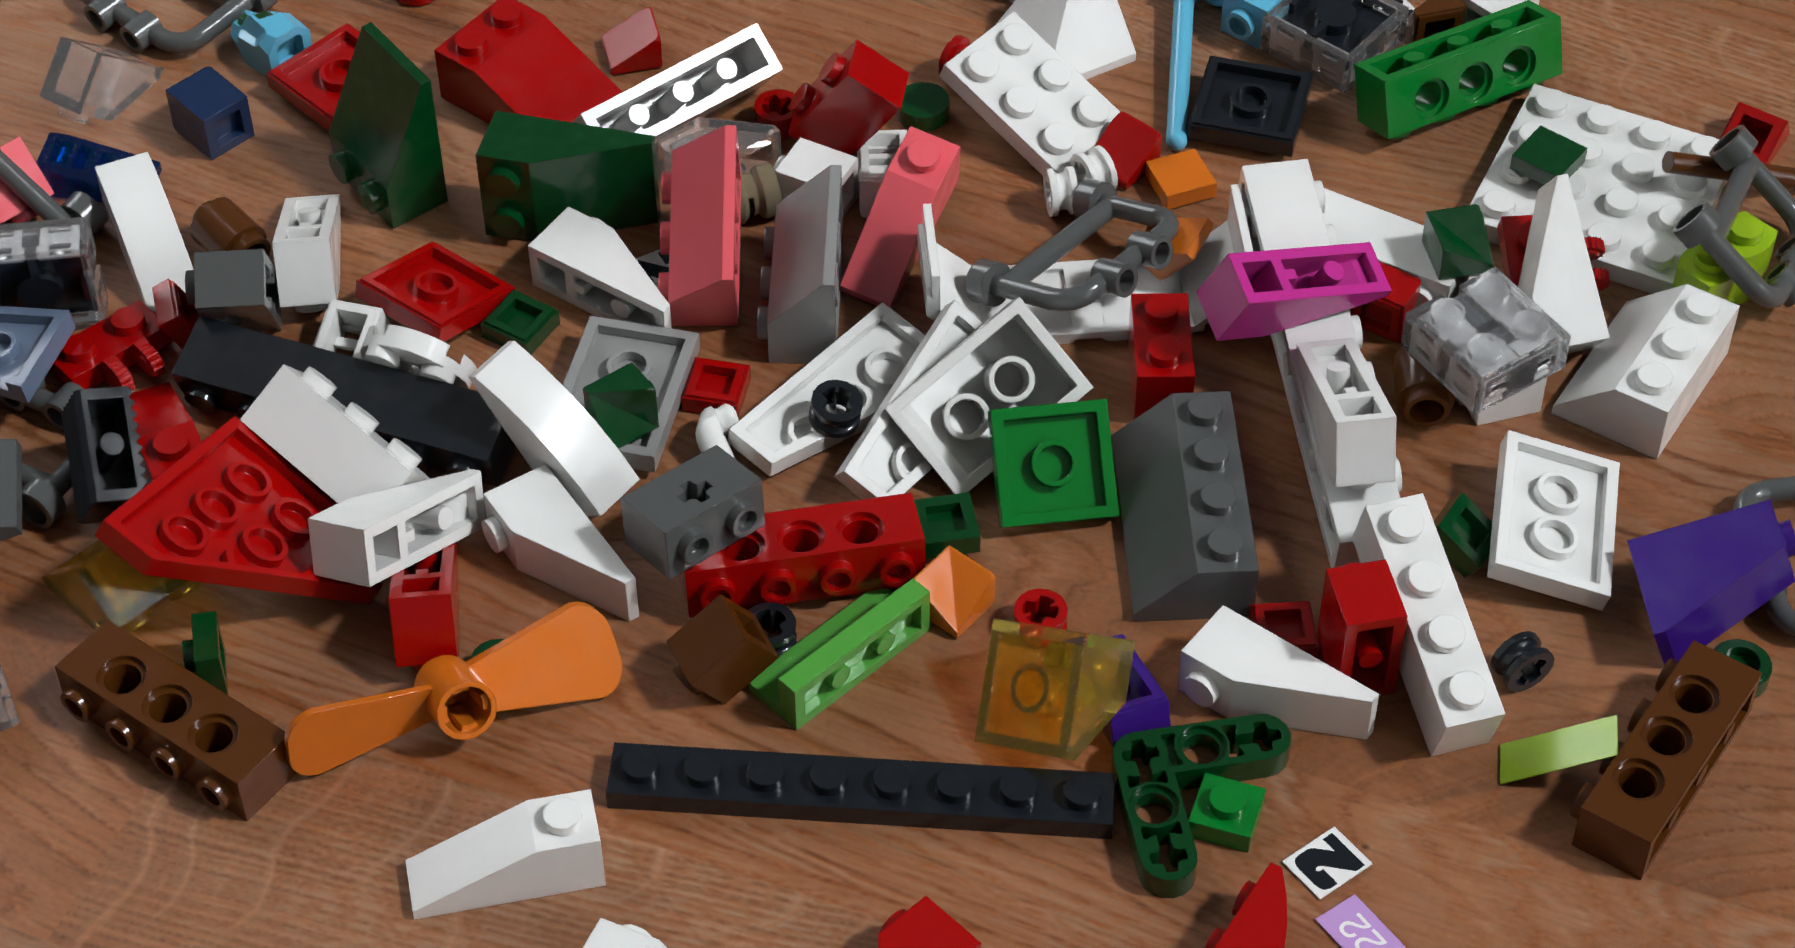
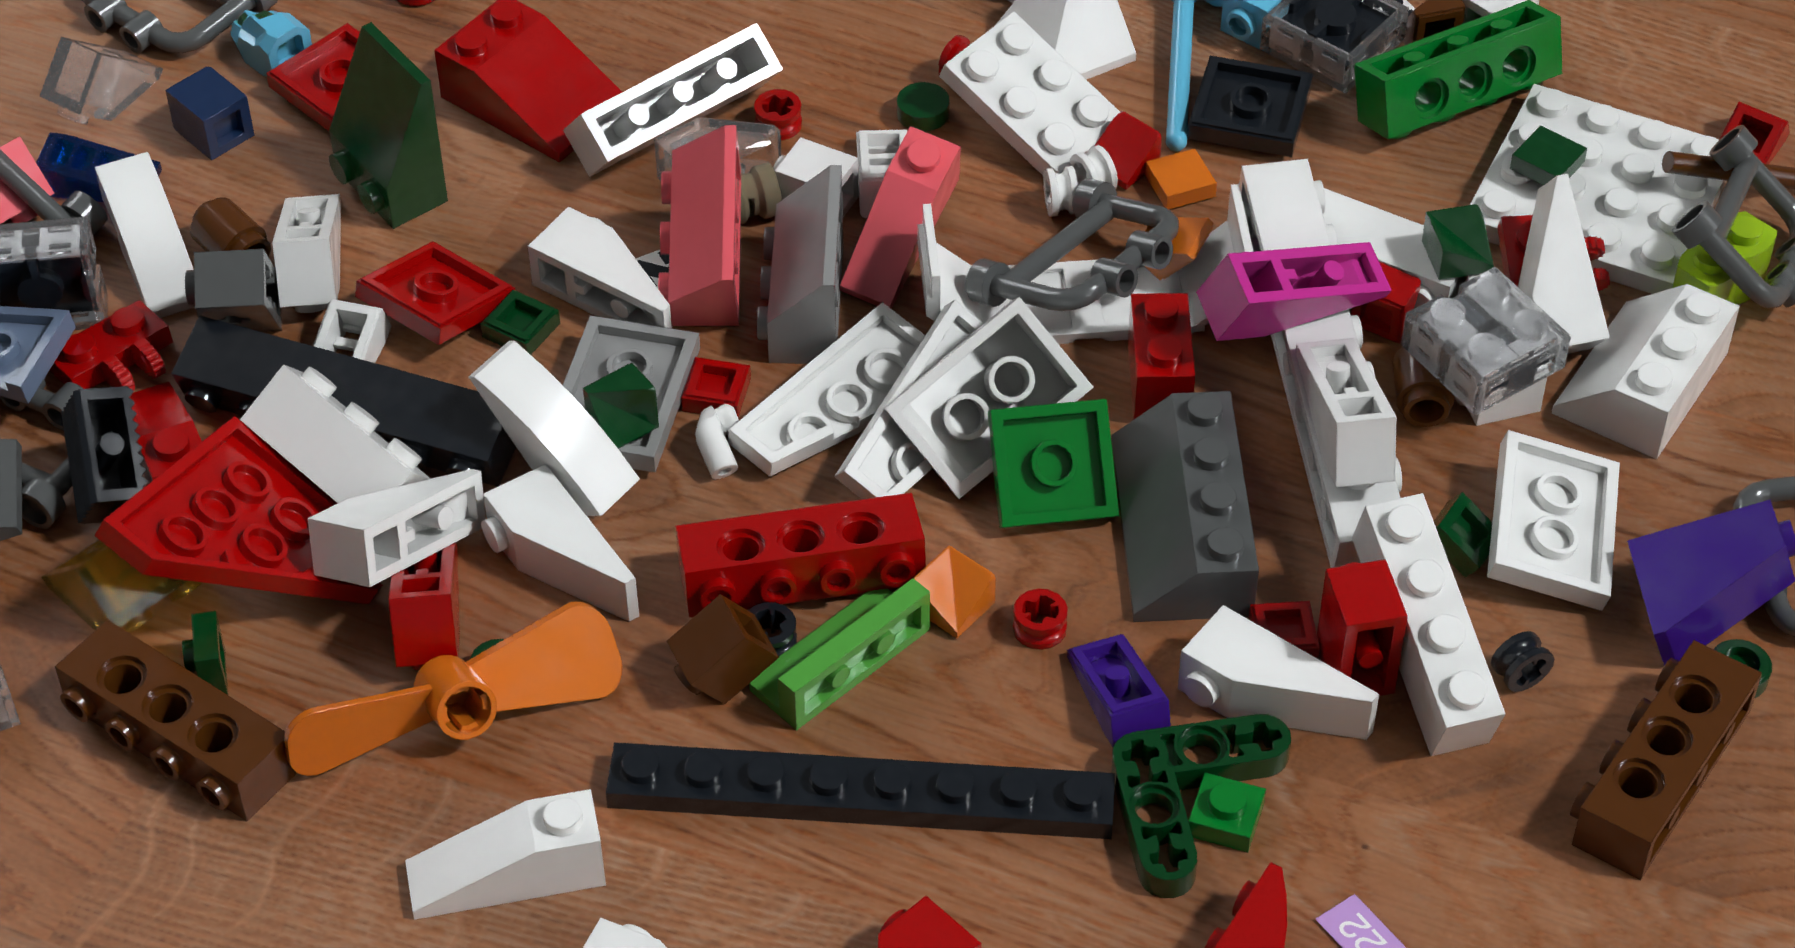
red tile [152,278,198,350] -> none
white plate [360,325,477,389] -> none
dark green slope [475,111,661,242] -> none
slope [602,7,663,75] -> none
dark grey brick [621,445,765,579] -> none
red brick [788,39,909,156] -> none
black bush [808,379,863,439] -> none
dark green plate [914,492,981,559] -> none
clear yellow slope [974,618,1135,760] -> none
sticker [1282,826,1373,900] -> none
lime sticker [1500,715,1618,785] -> none

